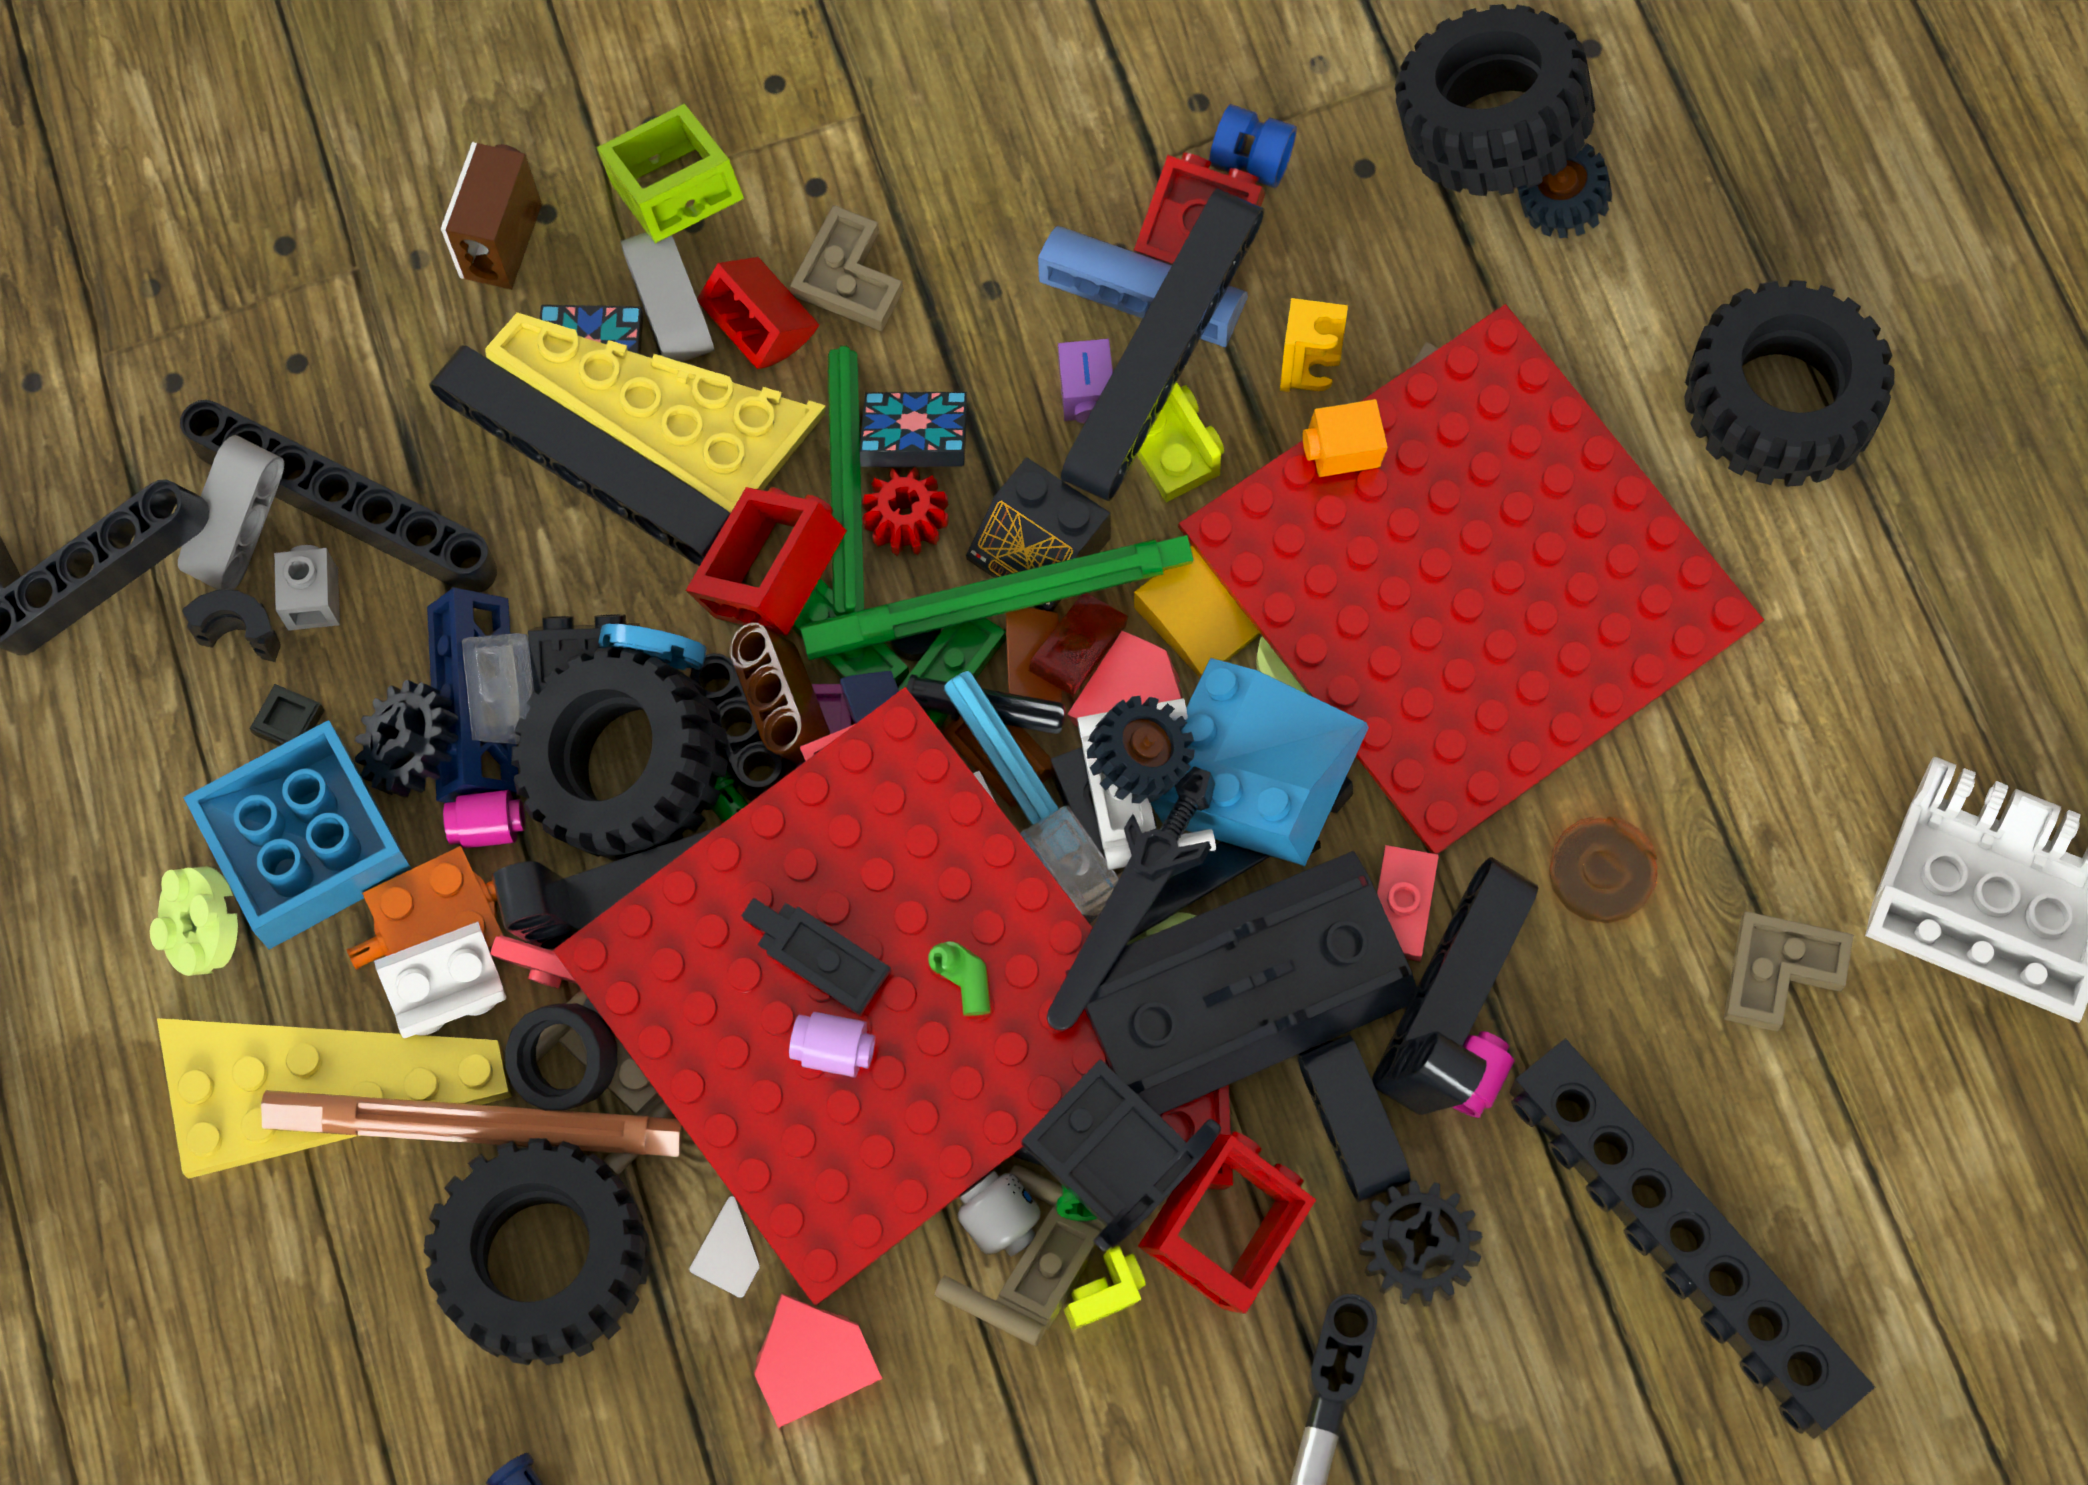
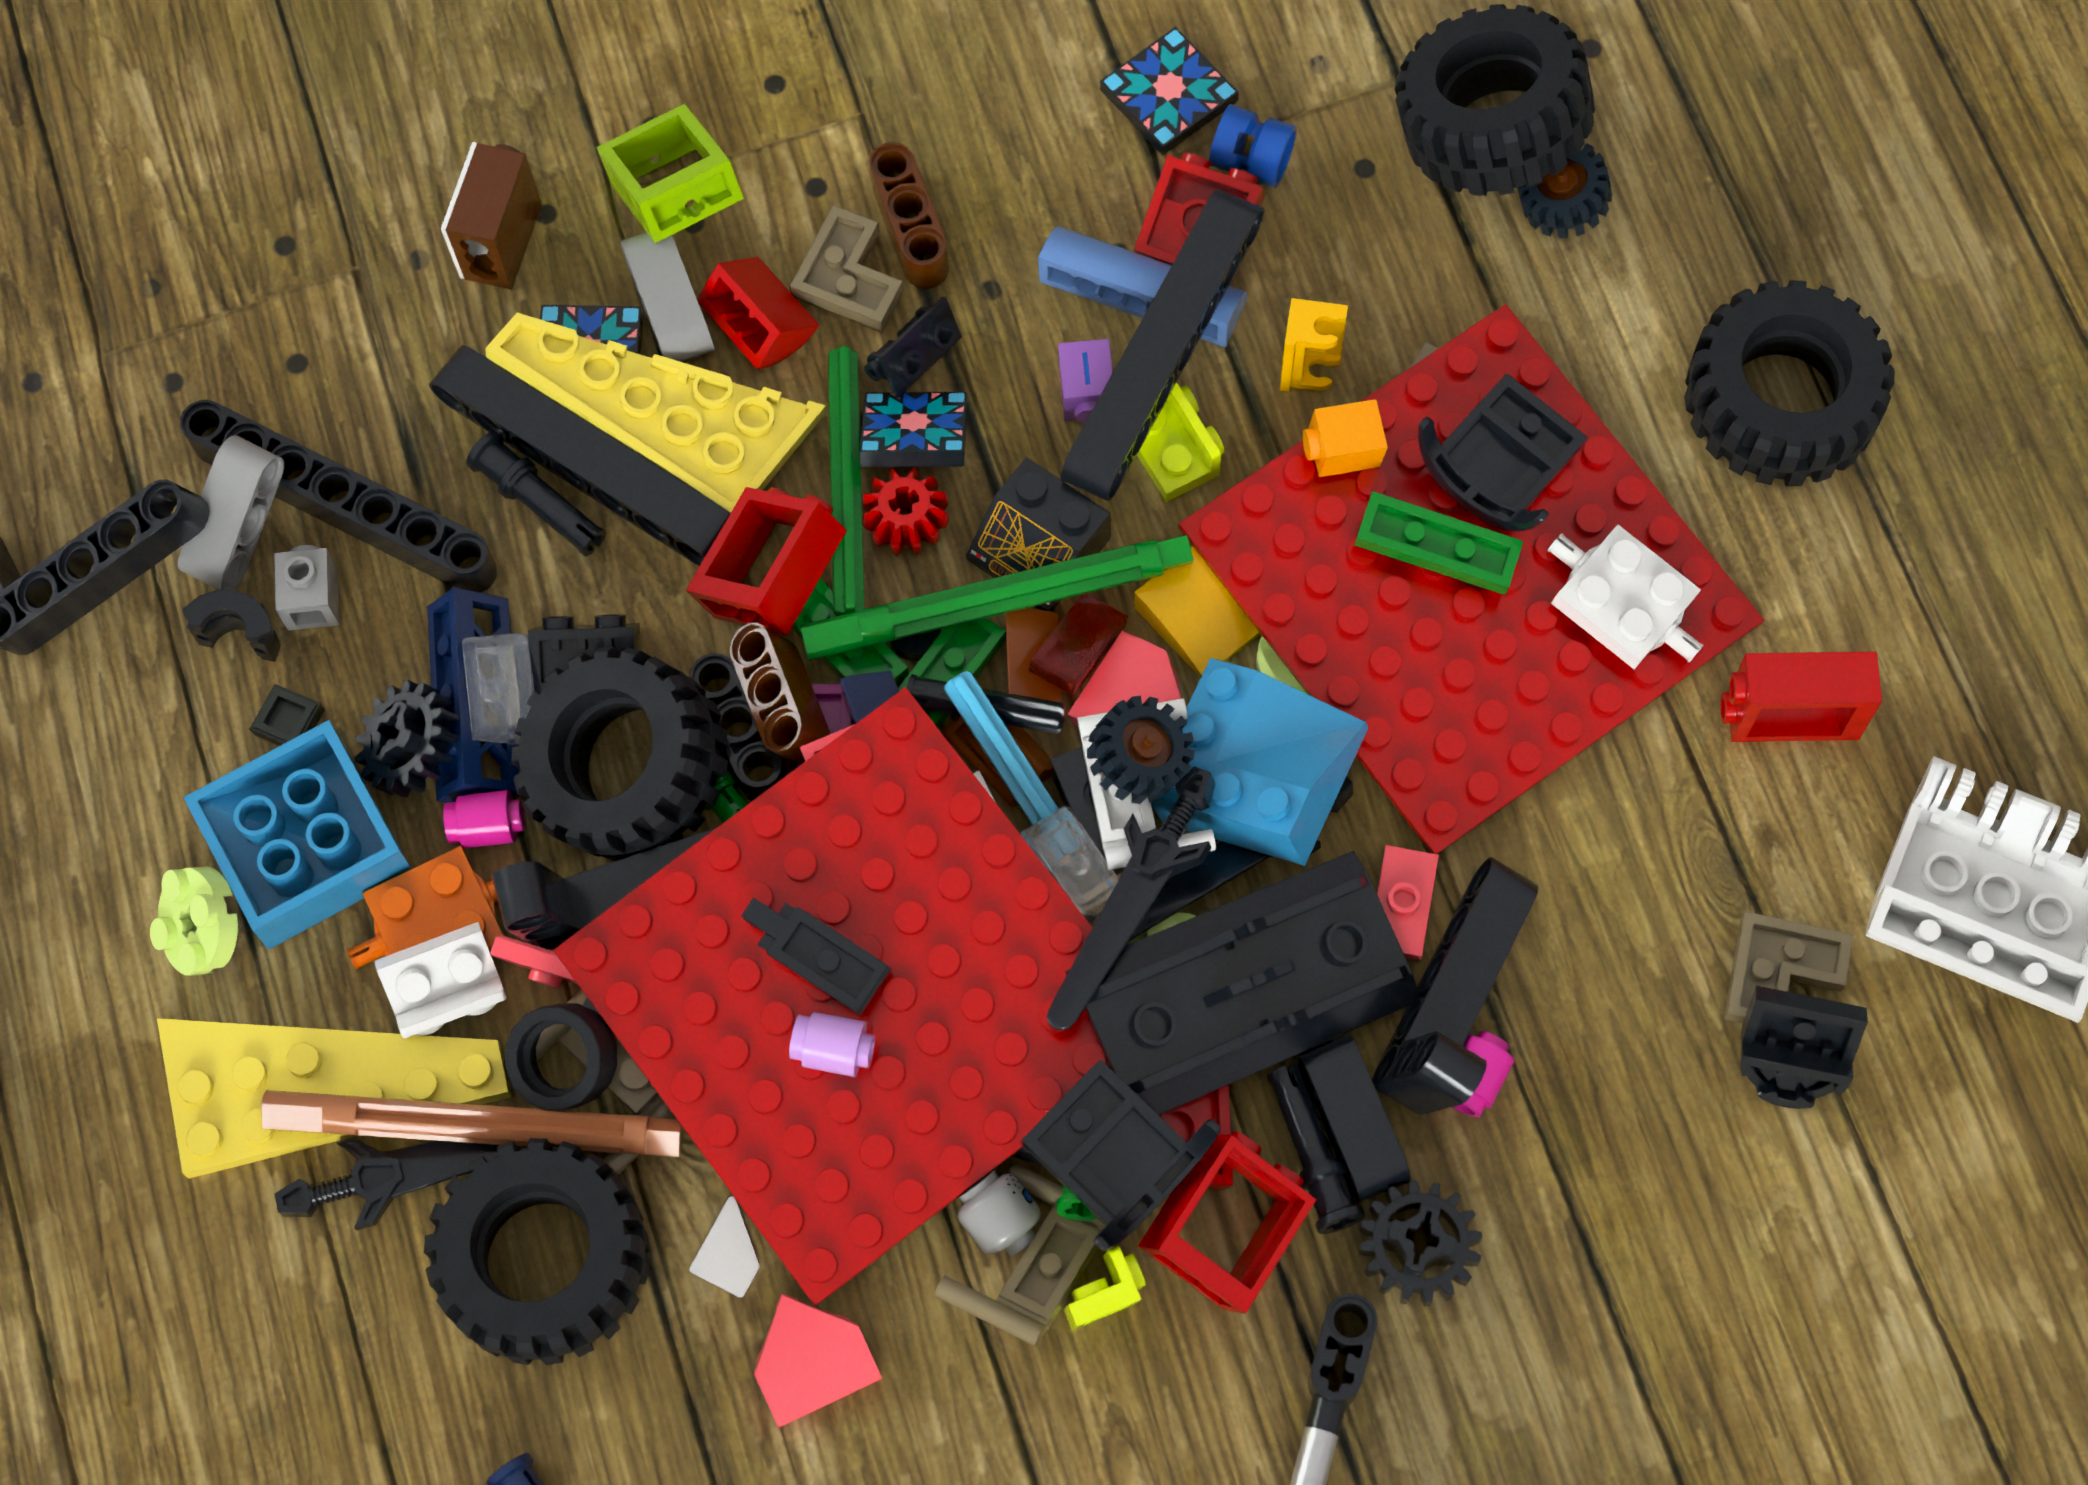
dark azure tile [598,624,707,670] -> none
bright green arm [928,941,991,1016] -> none
black brick [1509,1038,1875,1440] -> none
clear orange tile [1548,816,1658,923] -> none
none -> black sword [274,1138,527,1231]
none -> black pin [466,431,606,556]
none -> black hinge [864,296,962,398]
none -> reddish brown beam [869,142,949,289]
none -> tile [1100,27,1239,156]
none -> black pin [1267,1064,1365,1234]
none -> green plate [1354,491,1523,595]
none -> black piece [1418,373,1588,531]
none -> white plate [1548,525,1704,670]
none -> red window [1720,651,1882,742]
none -> black slope [1741,985,1868,1109]

